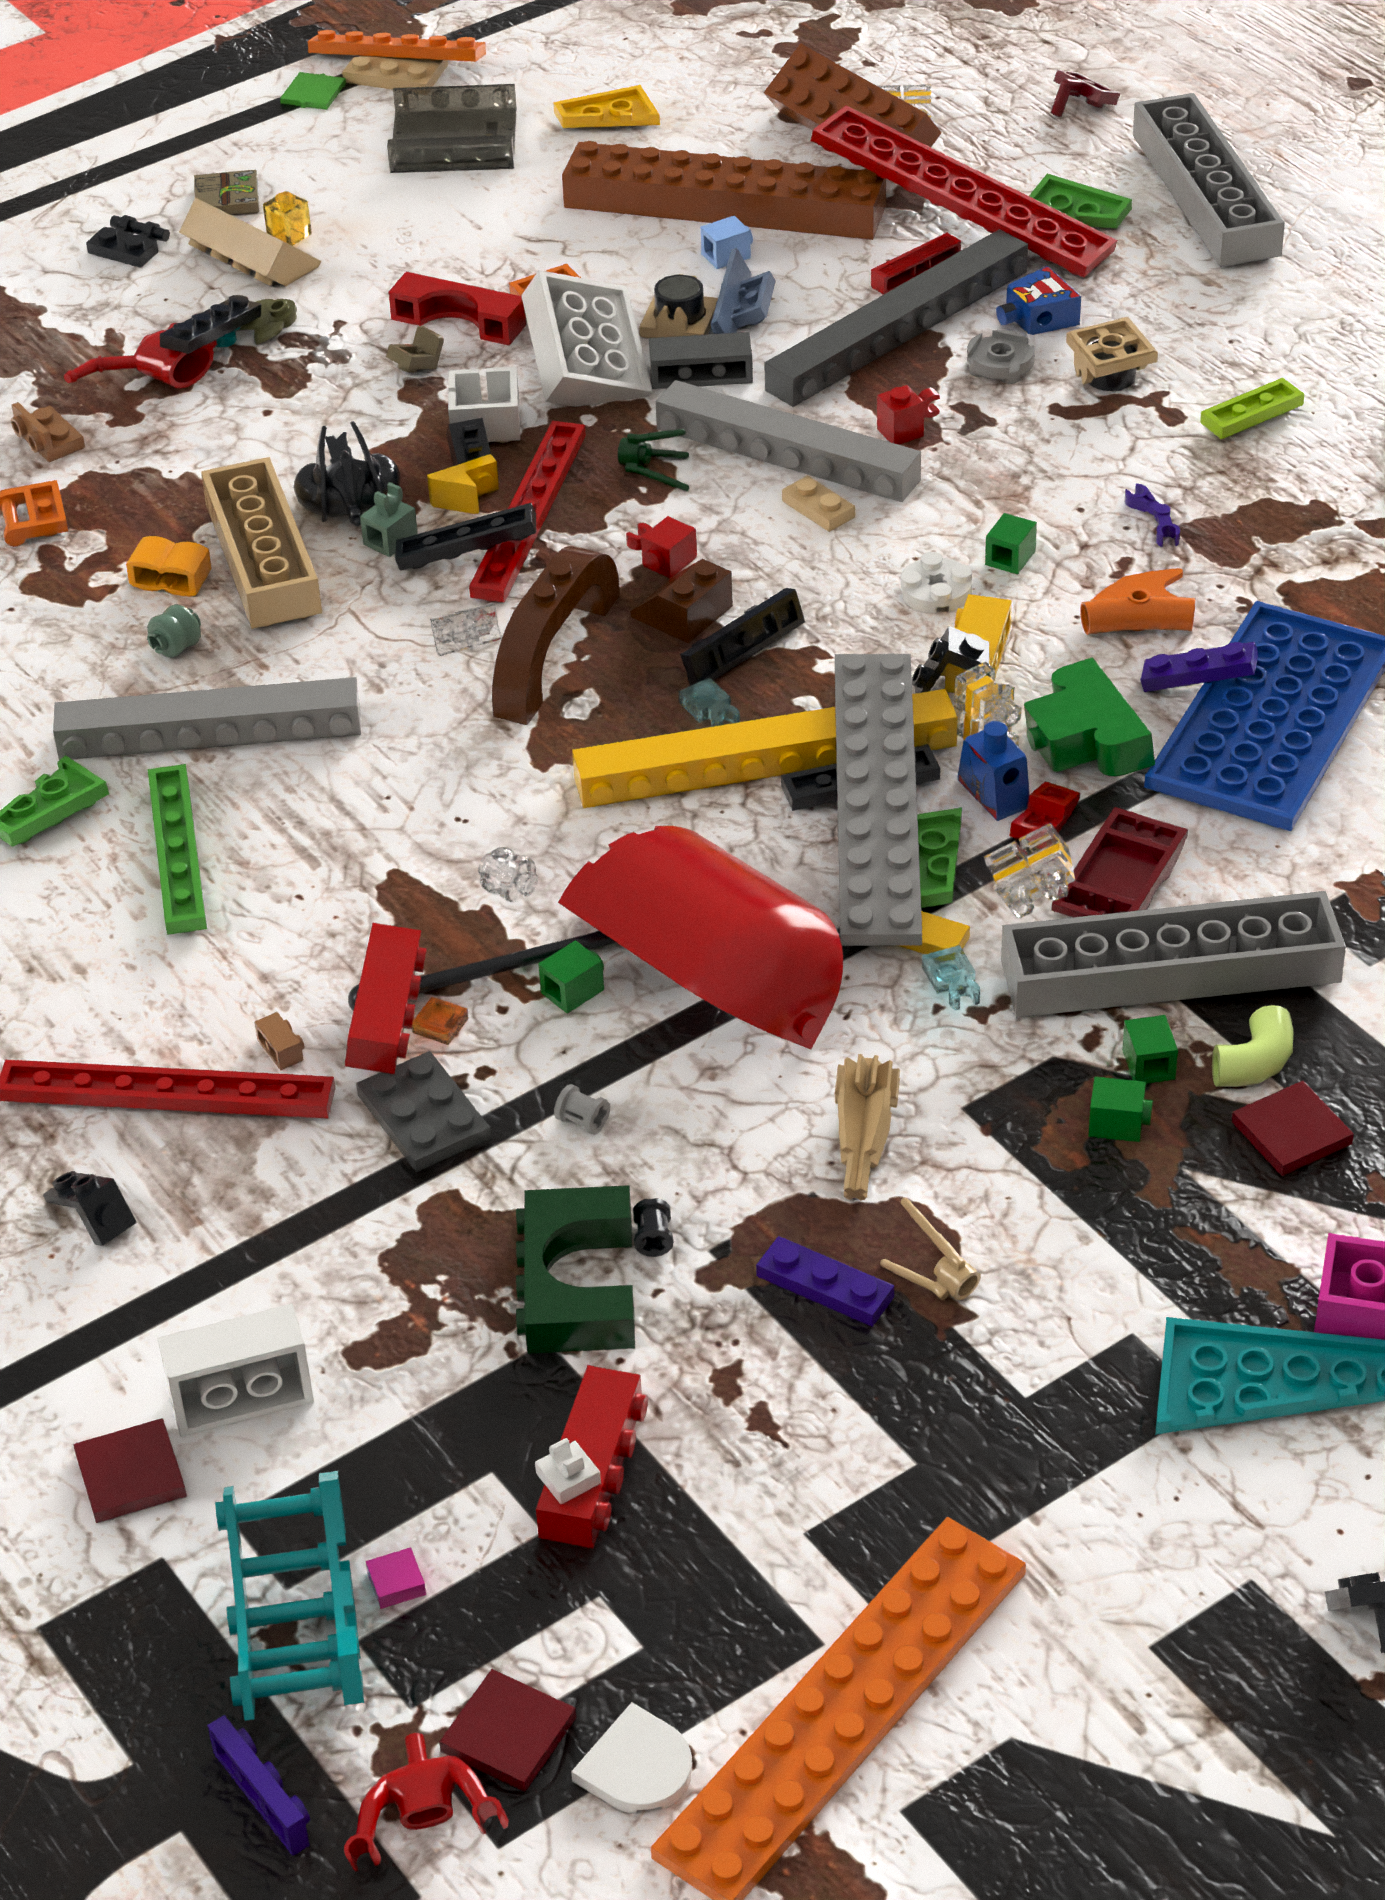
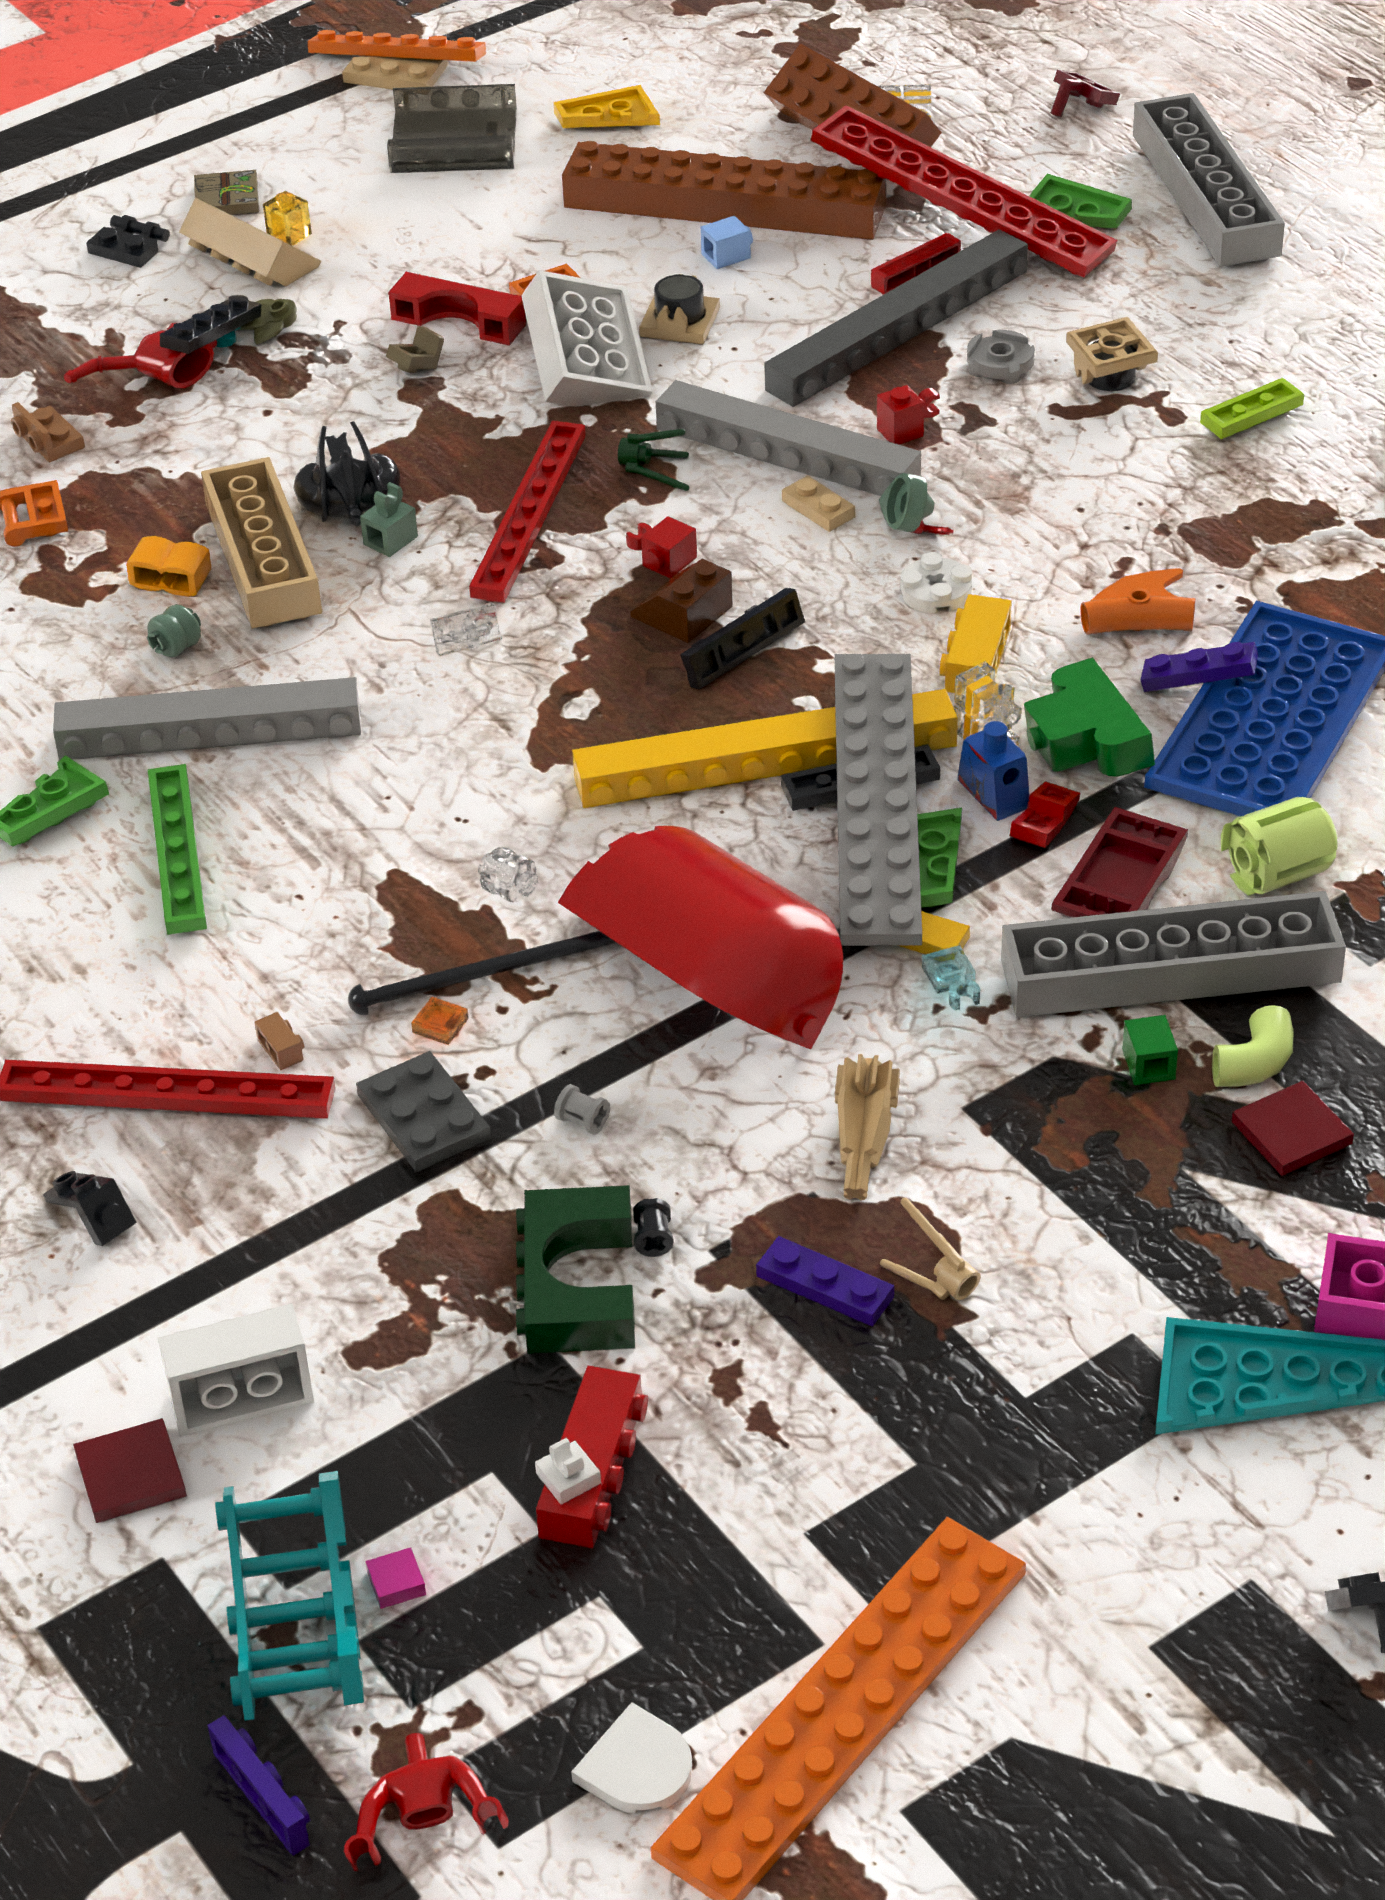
bright green piece [280,72,346,110] -> none
red brick [345,923,427,1074] -> none
black plate [395,503,536,571] -> none
yellow slope [427,454,499,514] -> none
dark red tile [439,1669,577,1792] -> none
black brick [446,418,491,466] -> none
white piece [448,366,520,443] -> none
reddish brown arch [492,546,620,725] -> none
green brick [538,940,604,1014] -> none
dark grey brick [649,332,753,389] -> none
clear light blue plate [678,678,740,727] -> none
sand blue bracket [711,248,776,334] -> none
black bracket [912,626,989,694] -> none
clear hips [984,823,1075,918] -> none
green brick [985,513,1037,575] -> none
blue torso [996,266,1081,335] -> none
green brick [1088,1077,1153,1142] -> none
dark purple piece [1124,483,1180,547] -> none
none -> sand green piece [879,473,954,535]
none -> yellowish green cylinder [1221,797,1338,896]

